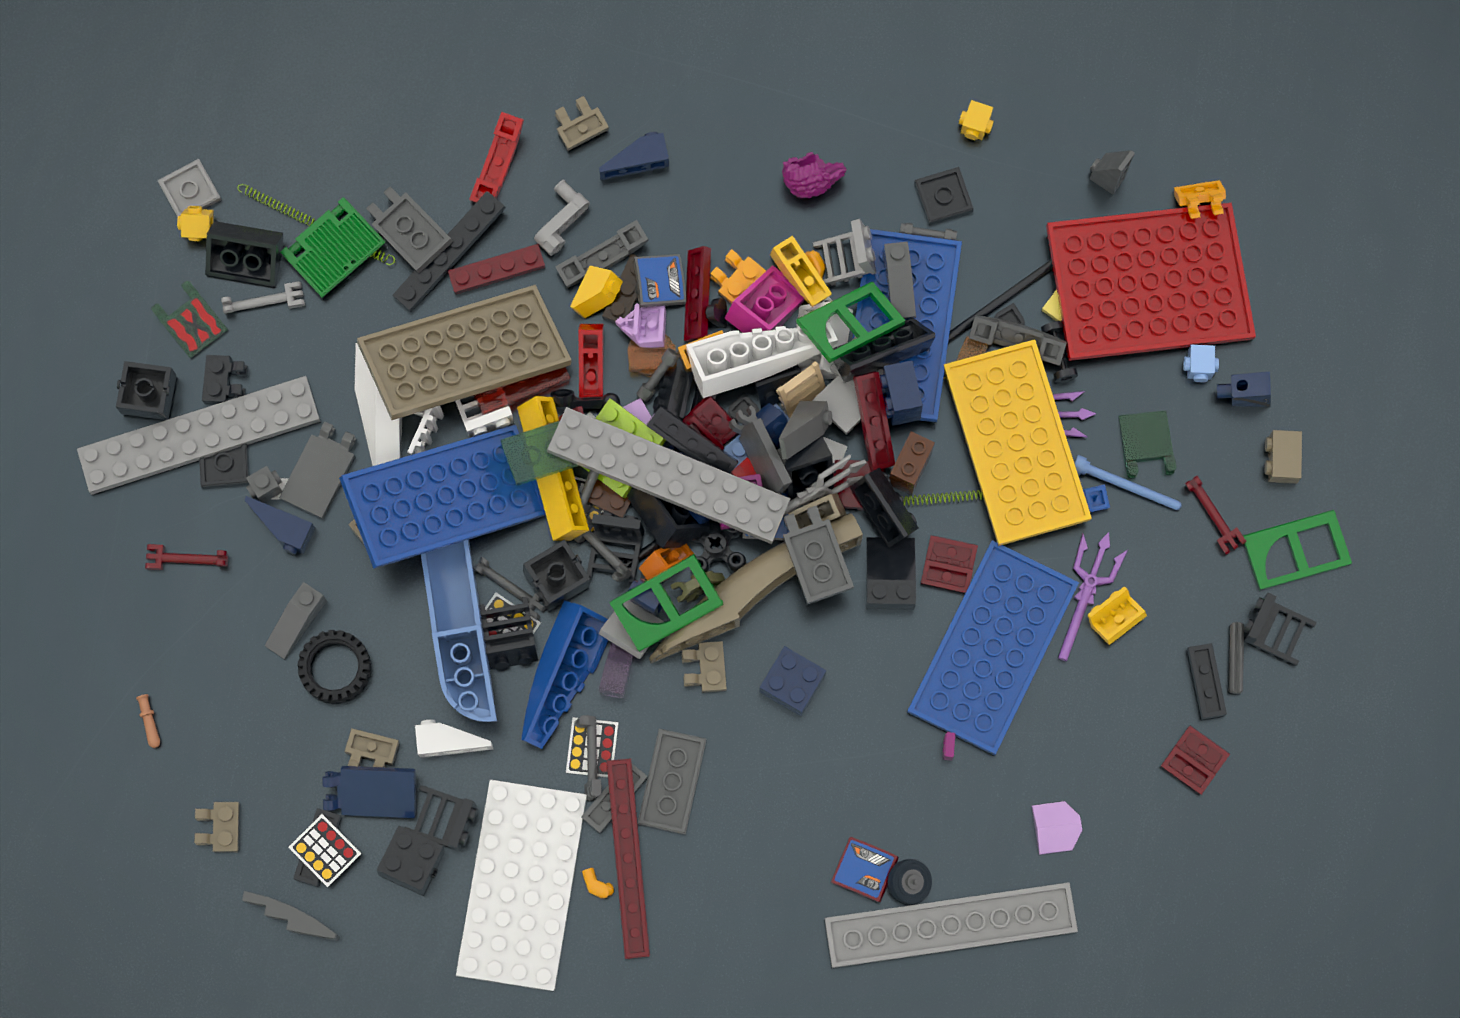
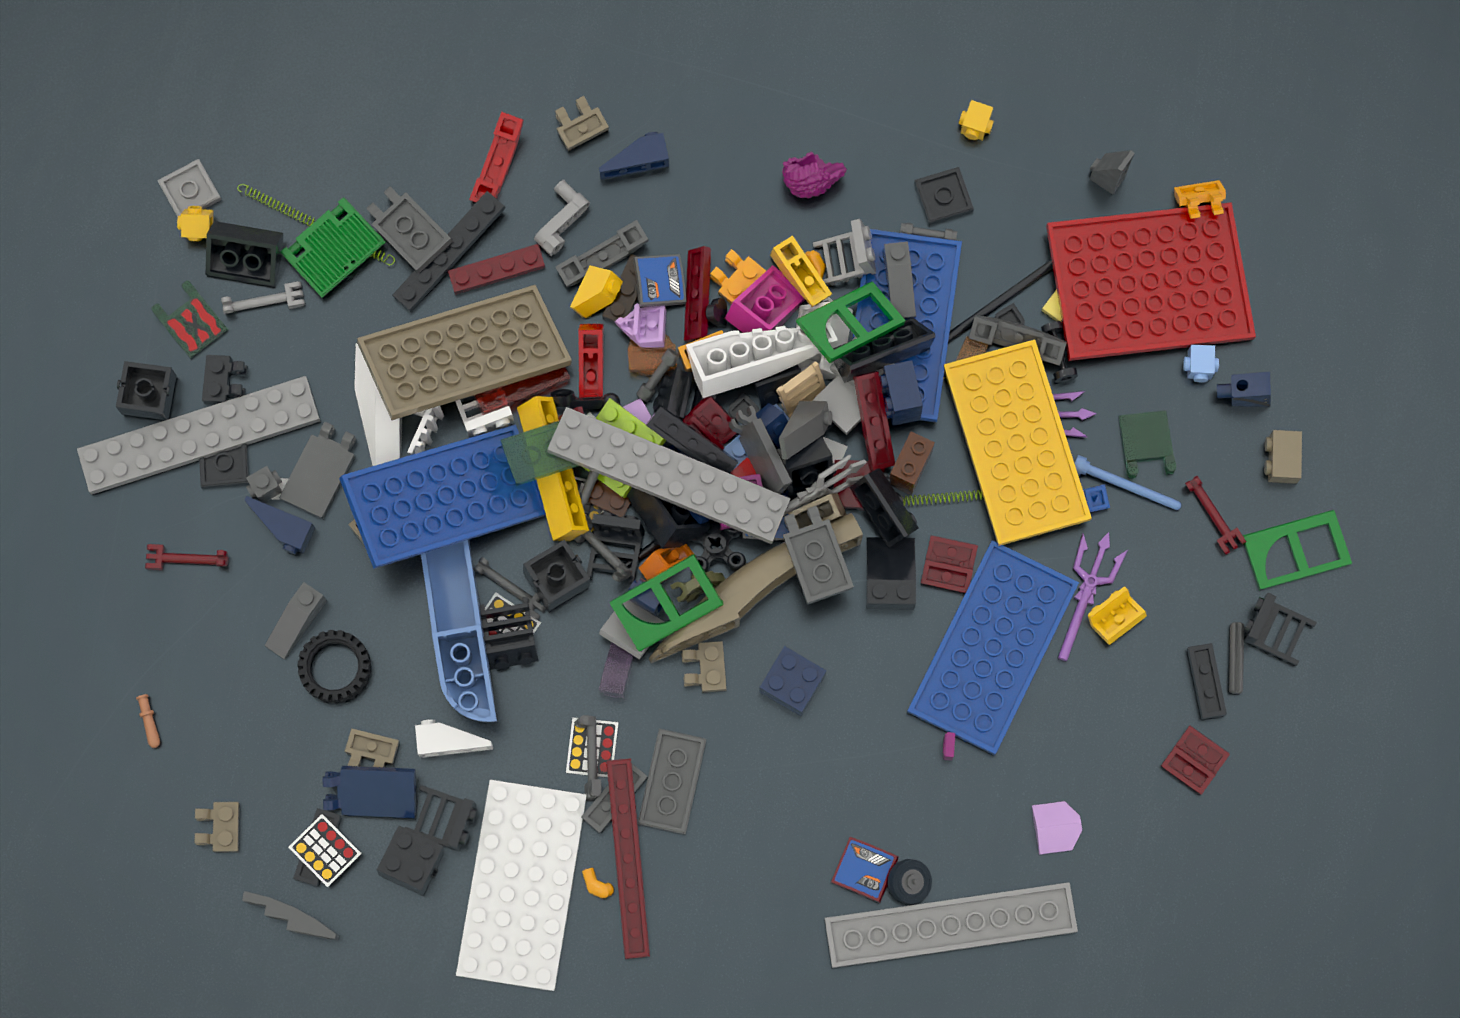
blue wedge [521,601,608,749] -> none

